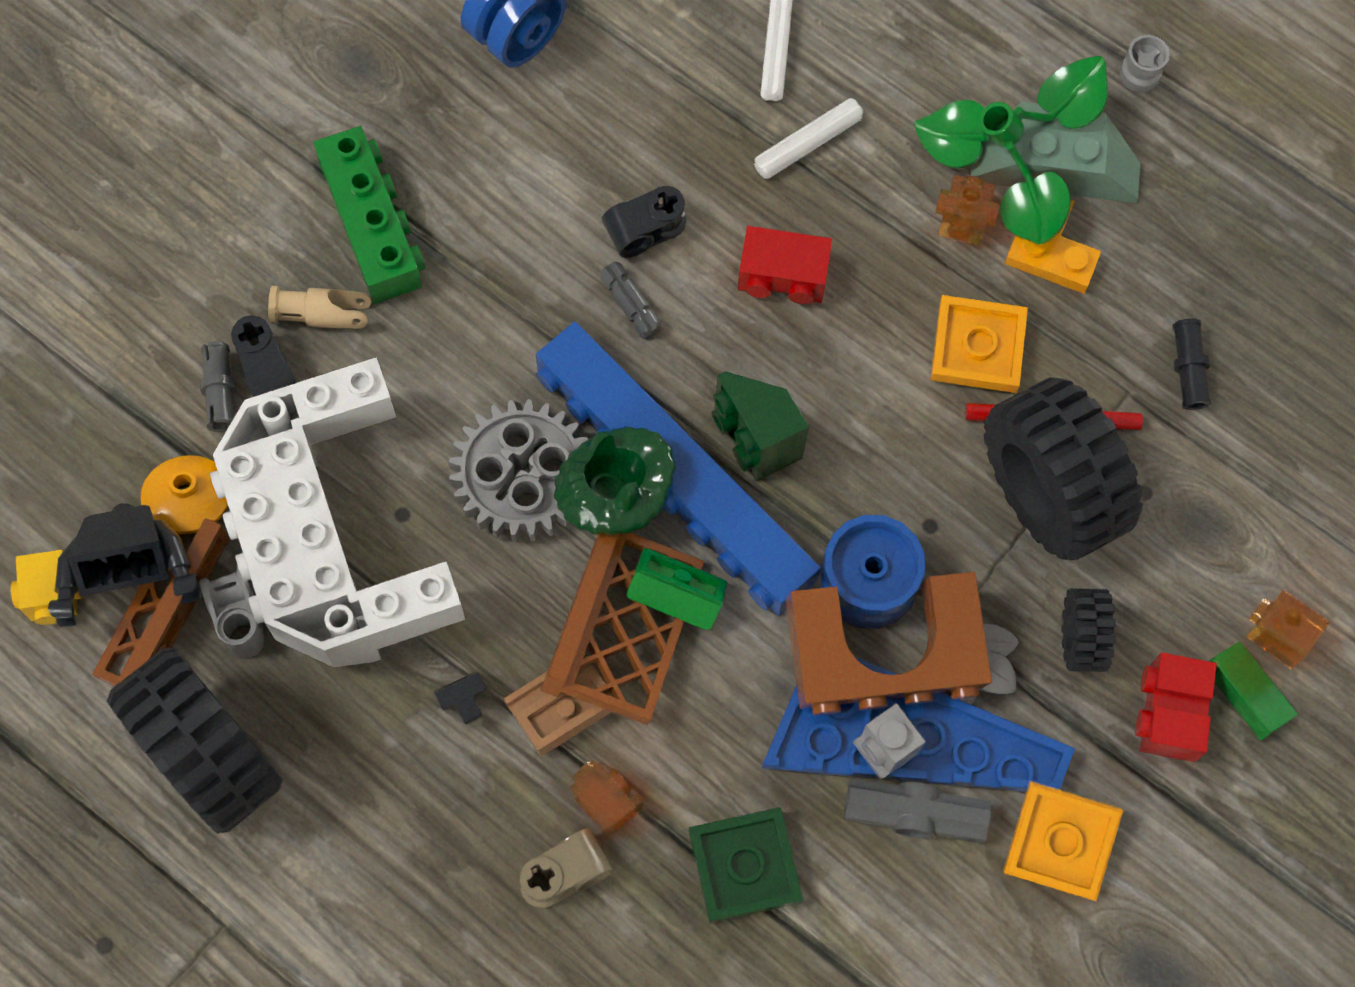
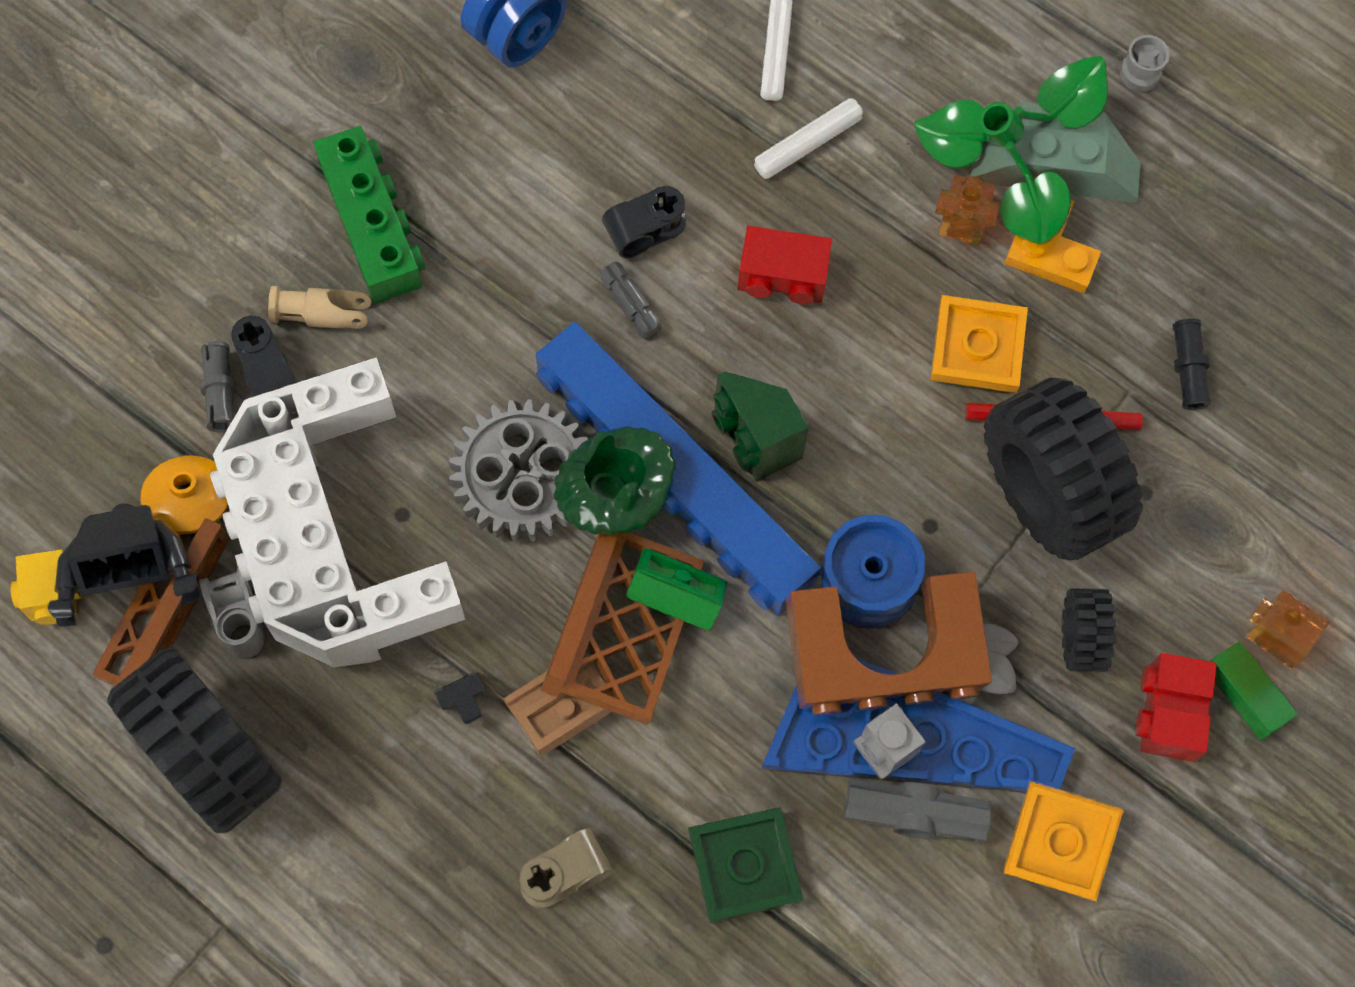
clear orange brick [570,760,643,838] -> none

